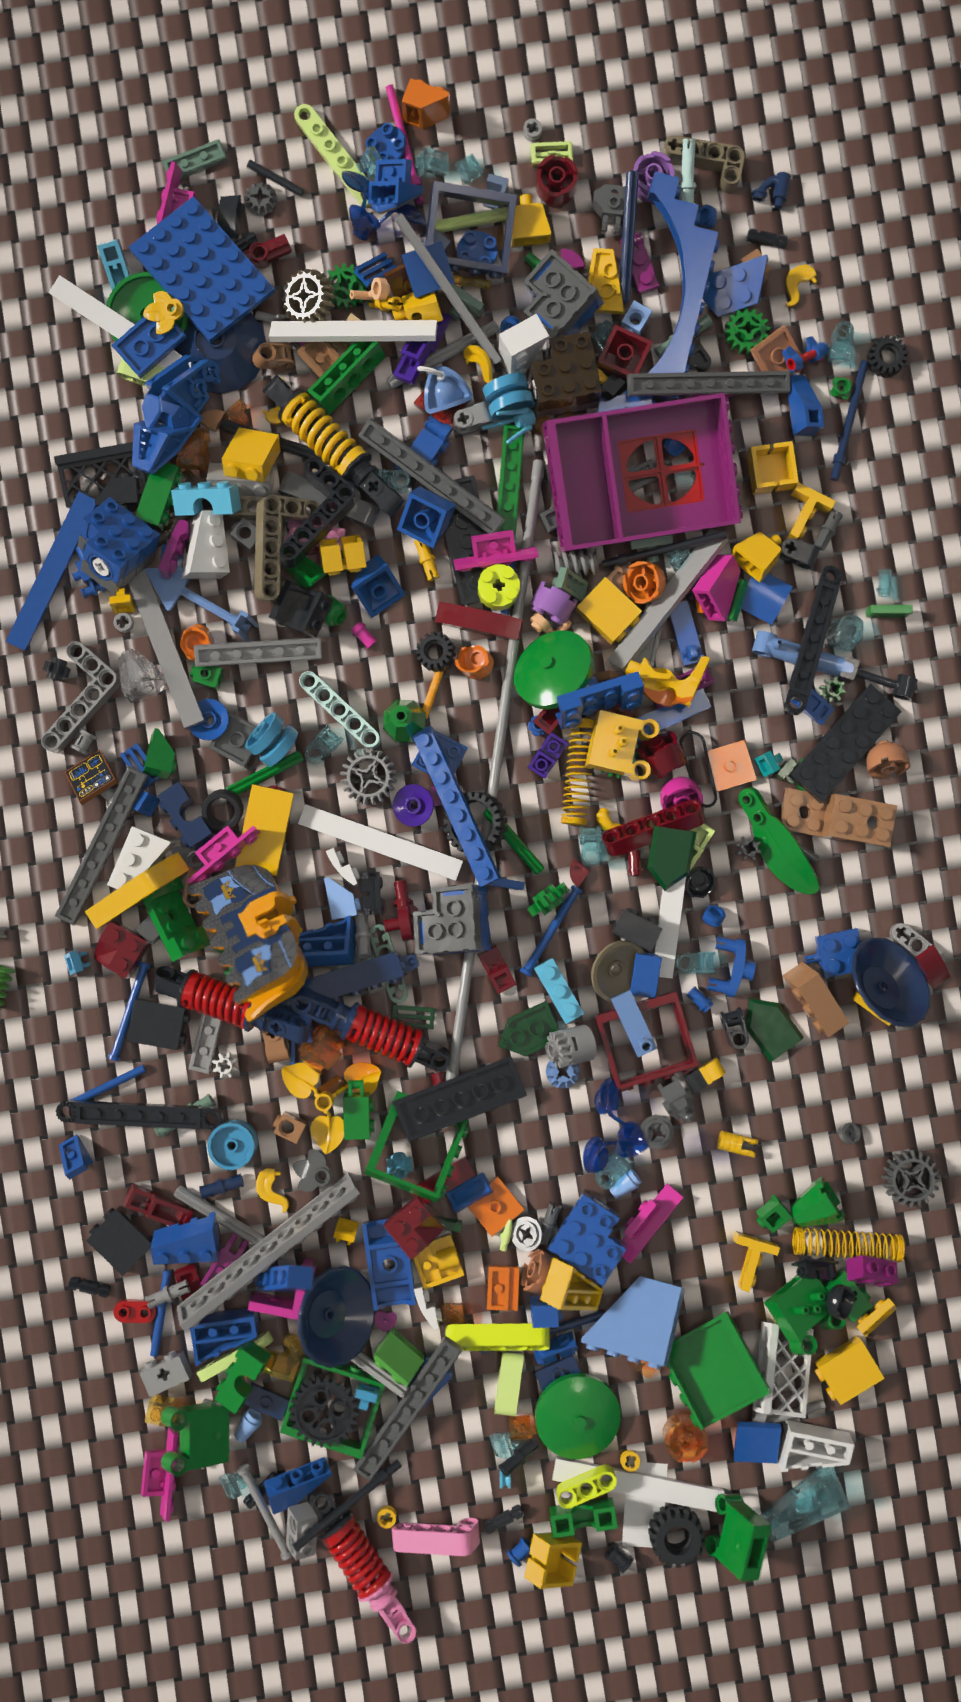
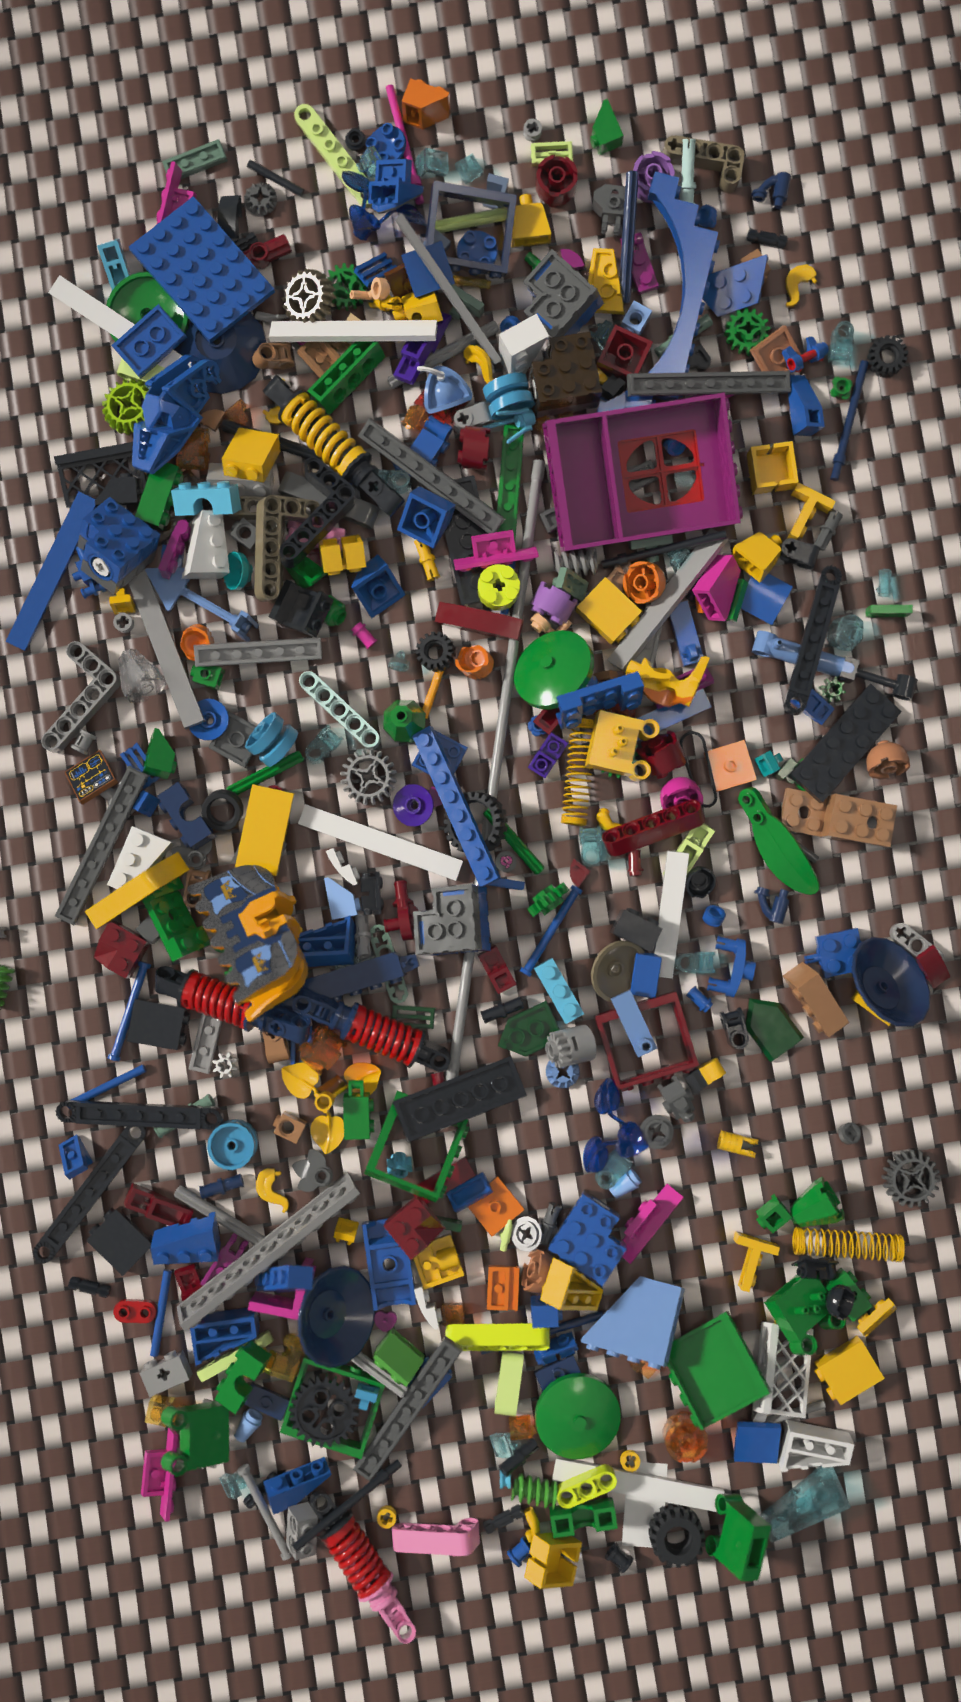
black gear [42,657,71,682] -> none
dark azure tile [64,950,91,975] -> none
yellow plate [143,291,184,335] -> none
light grey pin [145,1279,191,1310] -> none
dark pink bracket [187,825,261,885] -> none
dark green tile [647,825,697,891] -> none
black gear [735,836,762,861] -> none
magenta brick [846,1255,898,1287] -> none
none -> black plate [33,1126,147,1264]
none -> lime gear [102,378,149,436]
none -> teal piece [224,551,253,590]
none -> black plate [345,129,366,151]
none -> clear light blue tile [388,650,410,671]
none -> clear orange tile [401,405,429,431]
none -> dark red brick [457,425,491,471]
none -> black pin [480,996,525,1024]
none -> dark grey tile [496,851,517,872]
none -> bright green piece [511,1473,558,1510]
none -> yellow arm [523,1507,540,1543]
none -> green slope [590,98,624,155]
none -> dark blue plant [754,887,790,924]

